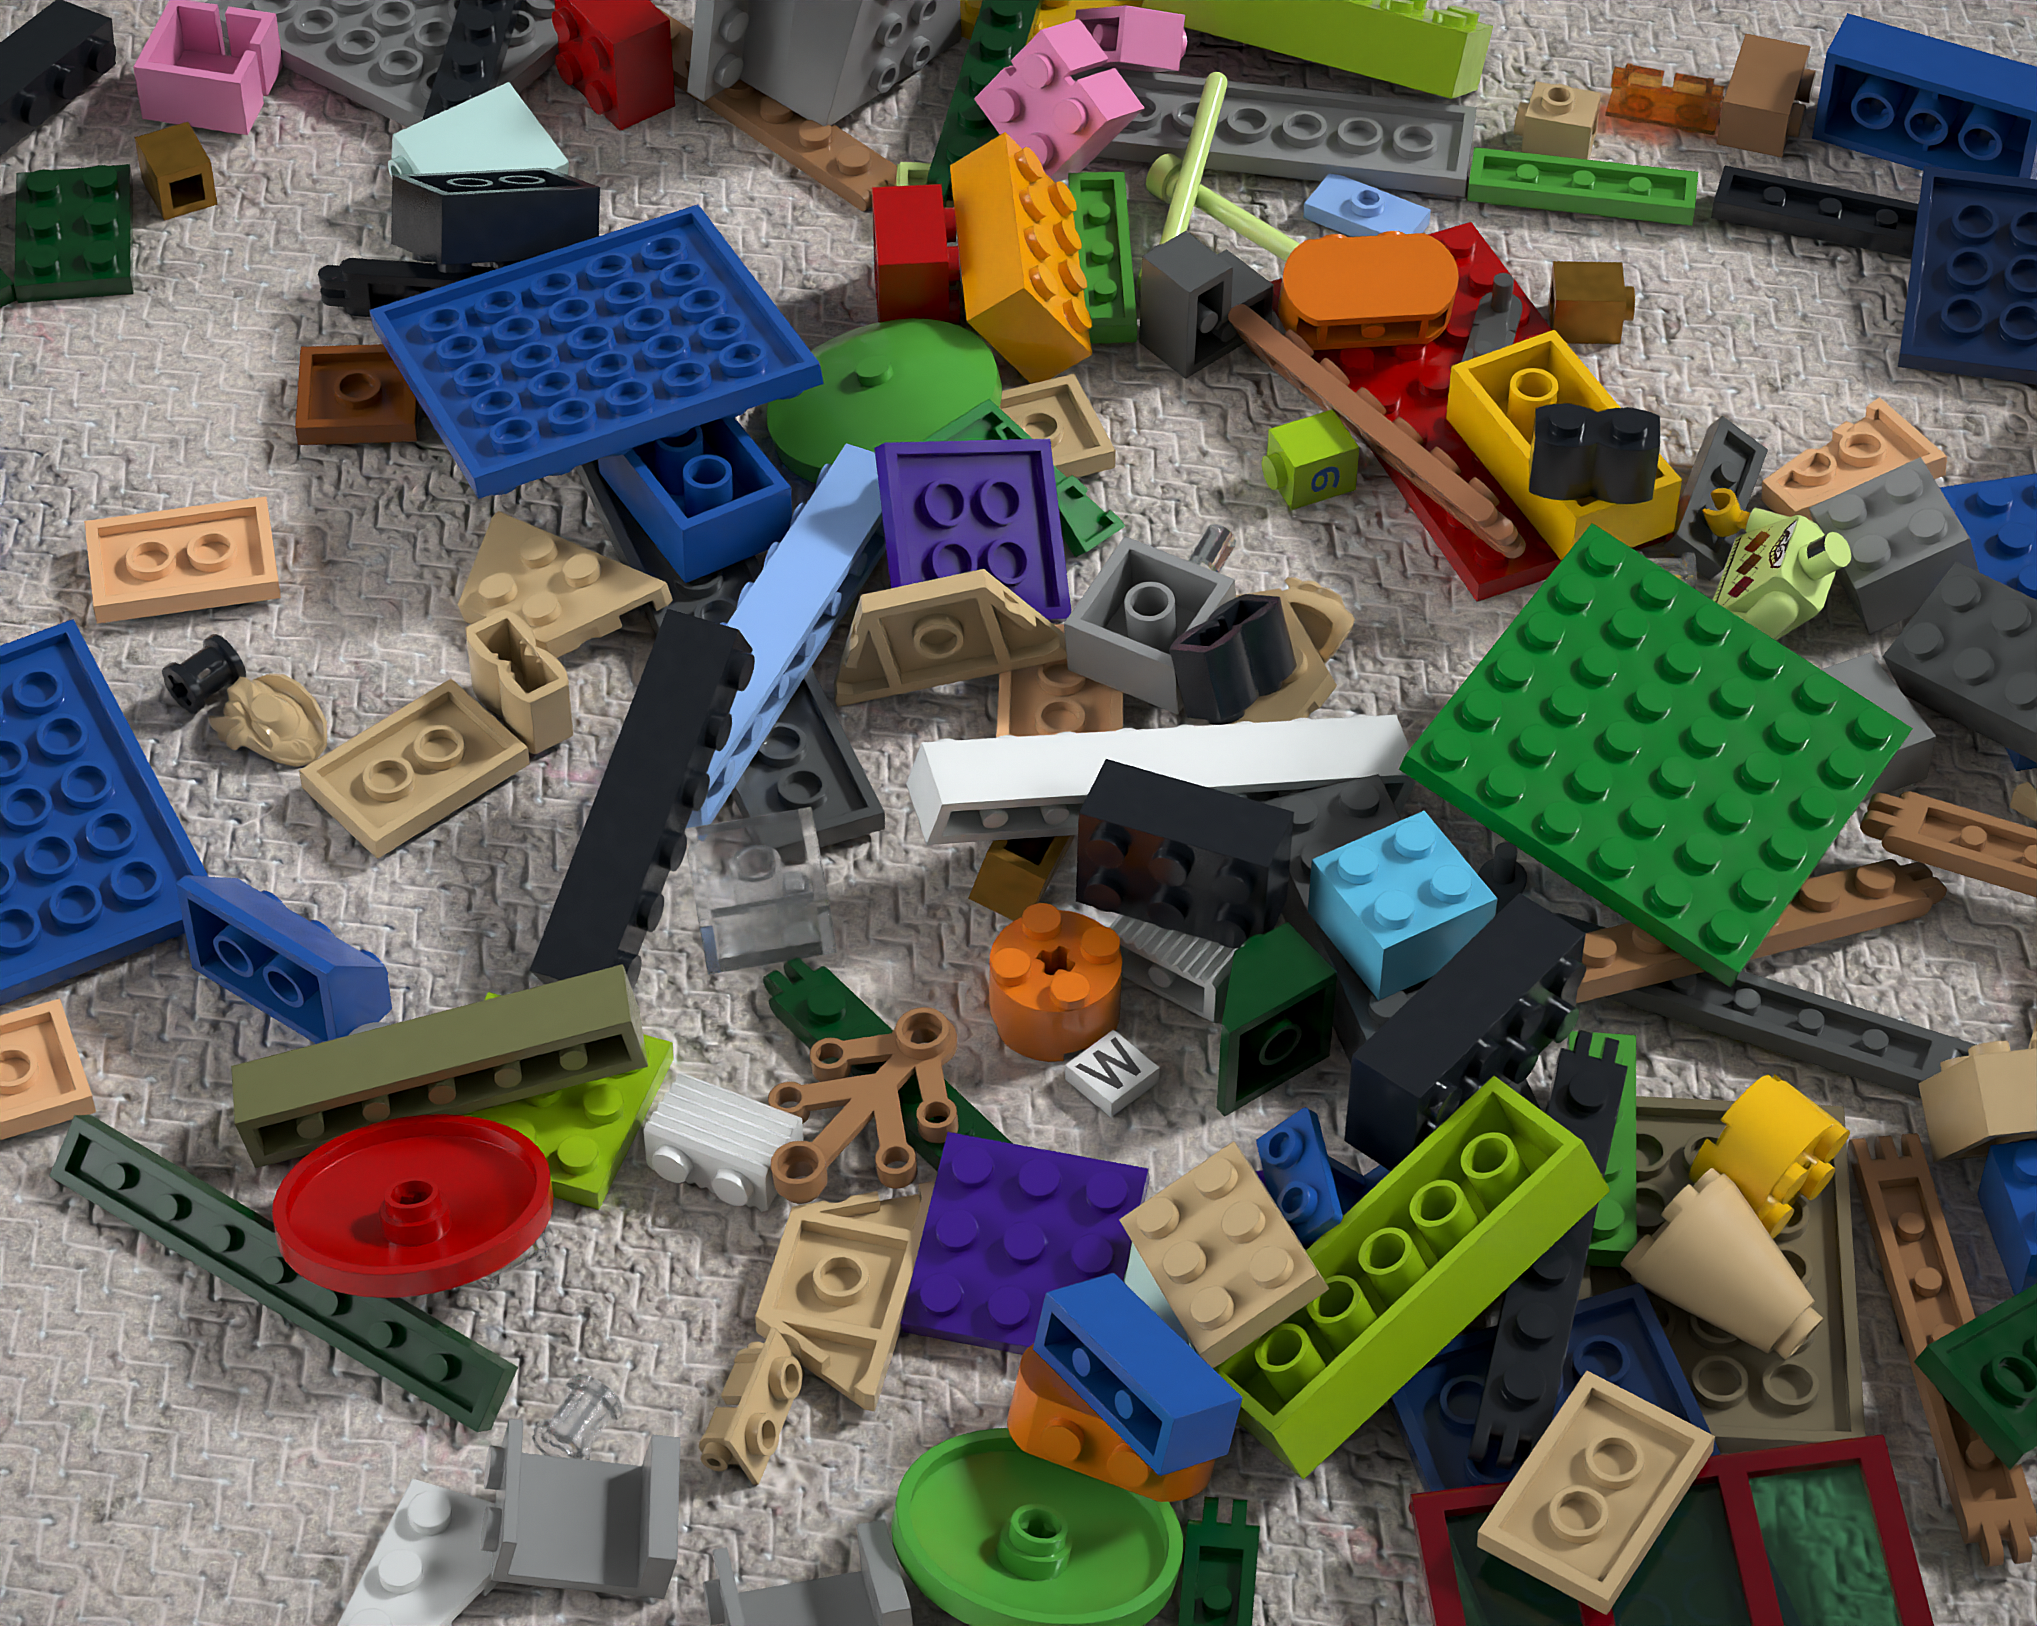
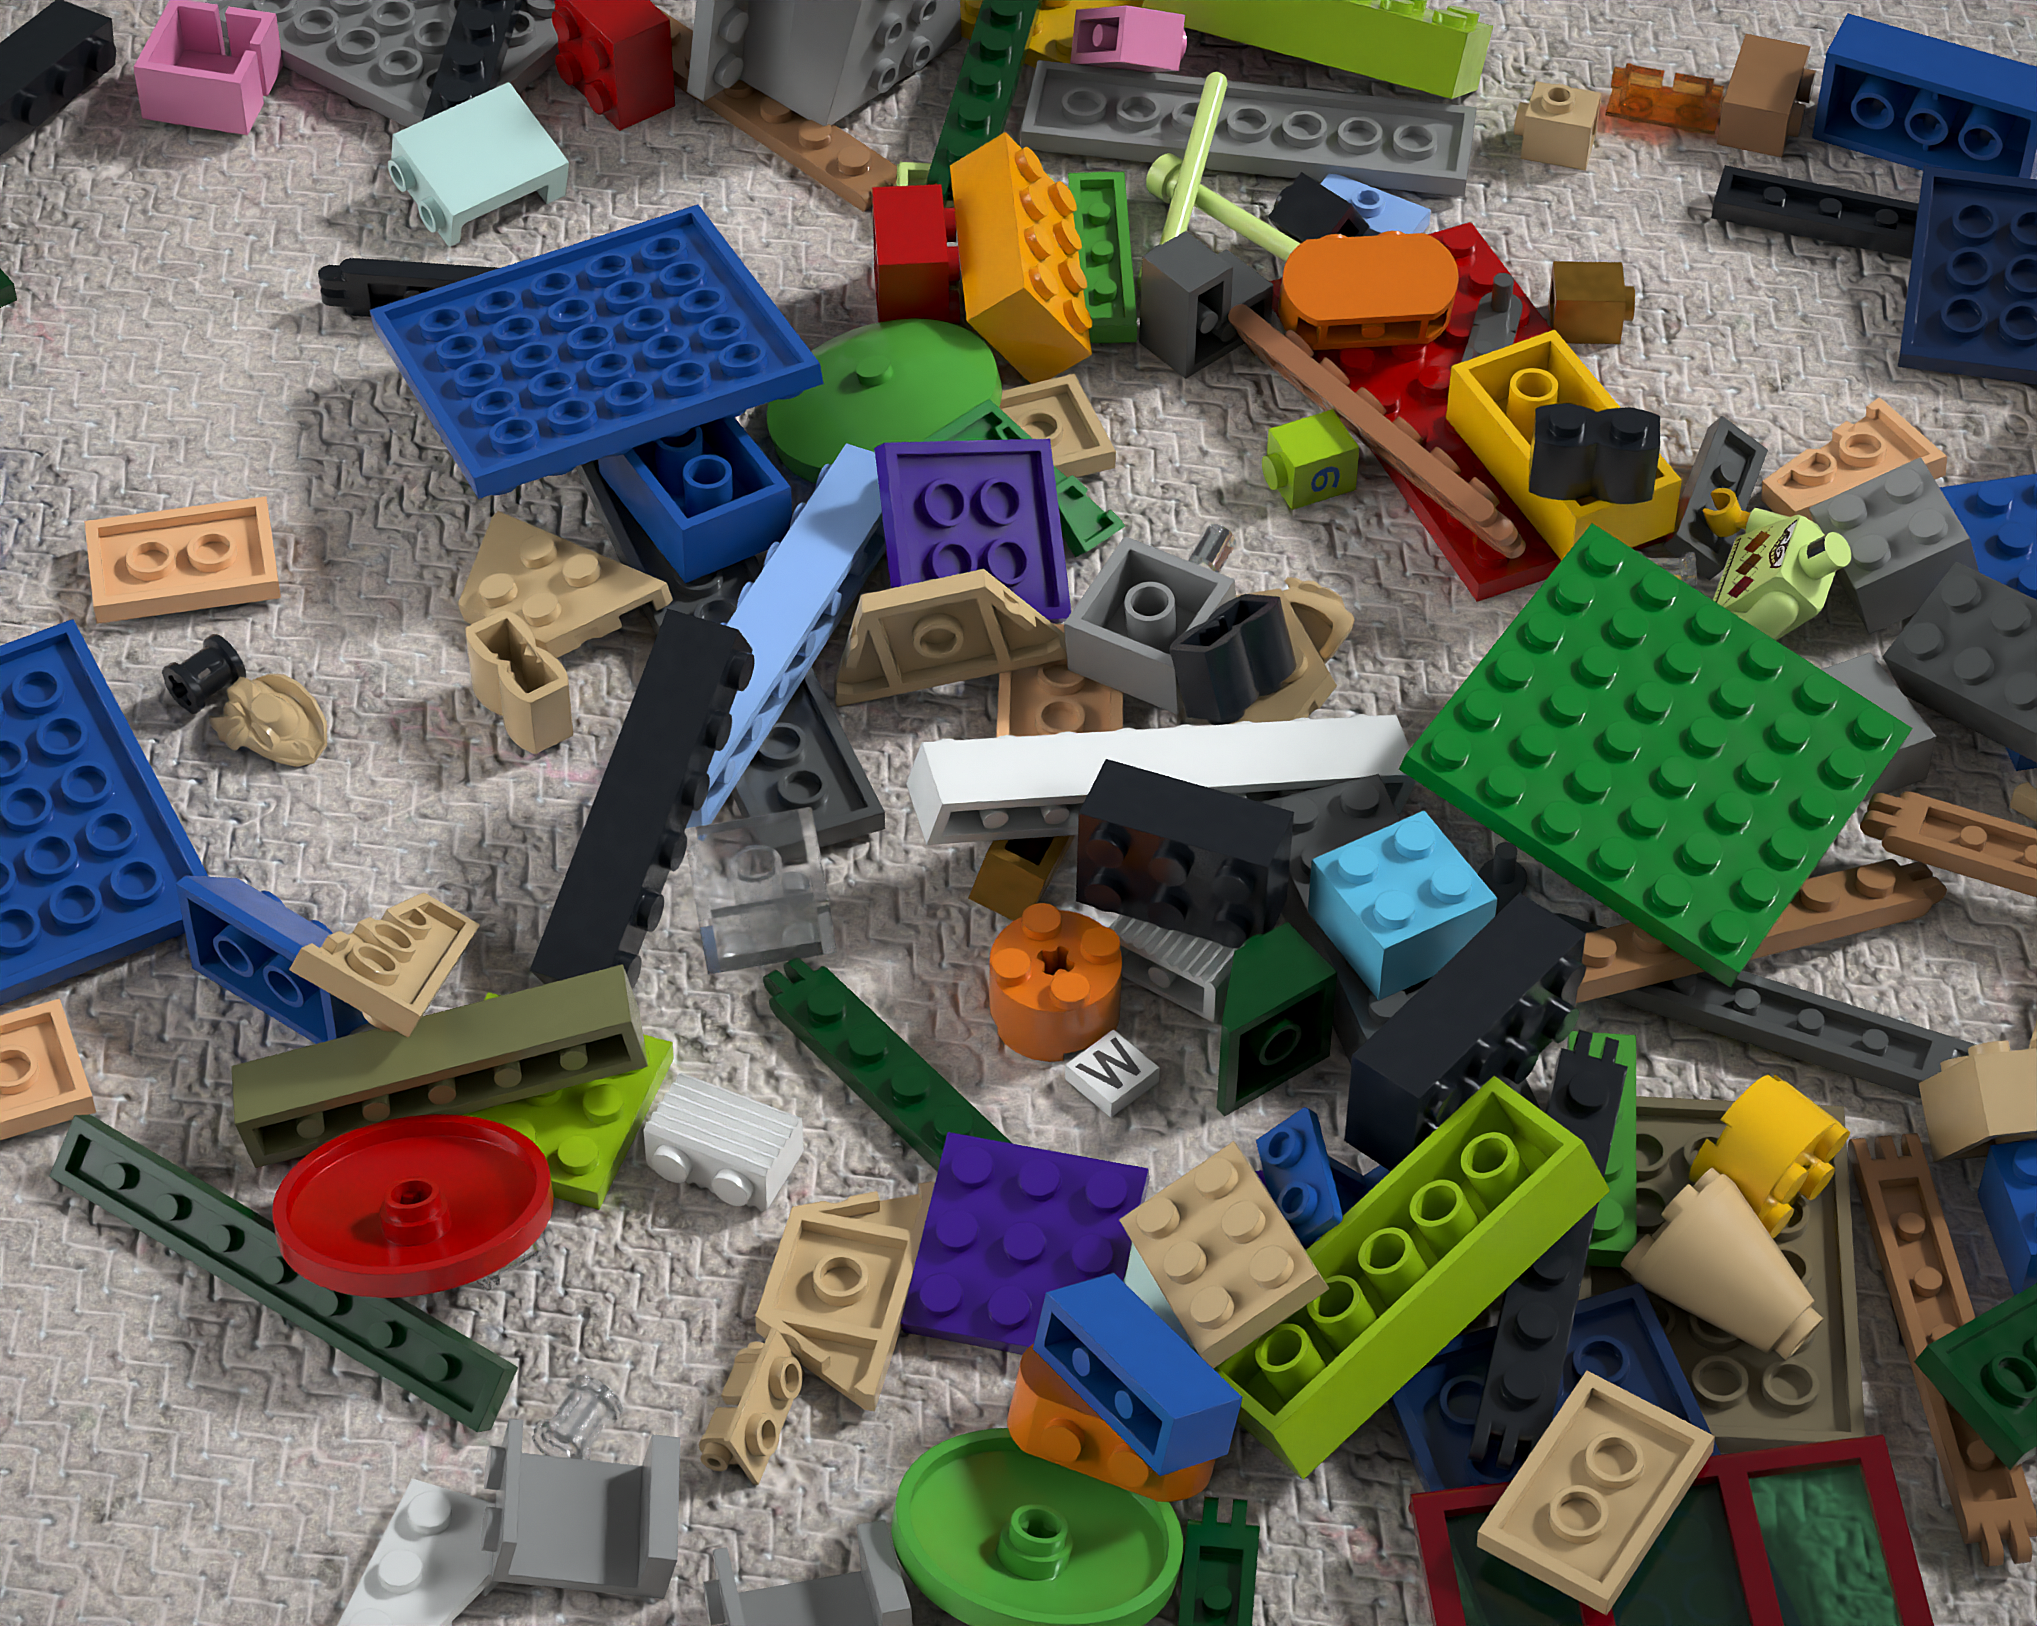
dark green plate [14,164,134,303] -> none
pearl gold brick [134,122,218,221] -> none
dark orange plate [295,344,418,445] -> none
tan plate [299,679,530,859] -> none
black brick [391,168,600,273] -> none
medium nougat plant [768,1007,959,1204] -> none
bright pink piece [974,19,1144,183] -> none
bright green plate [1467,147,1699,226] -> none
none -> tan wing [289,892,480,1038]
none -> black brick [1267,172,1370,244]

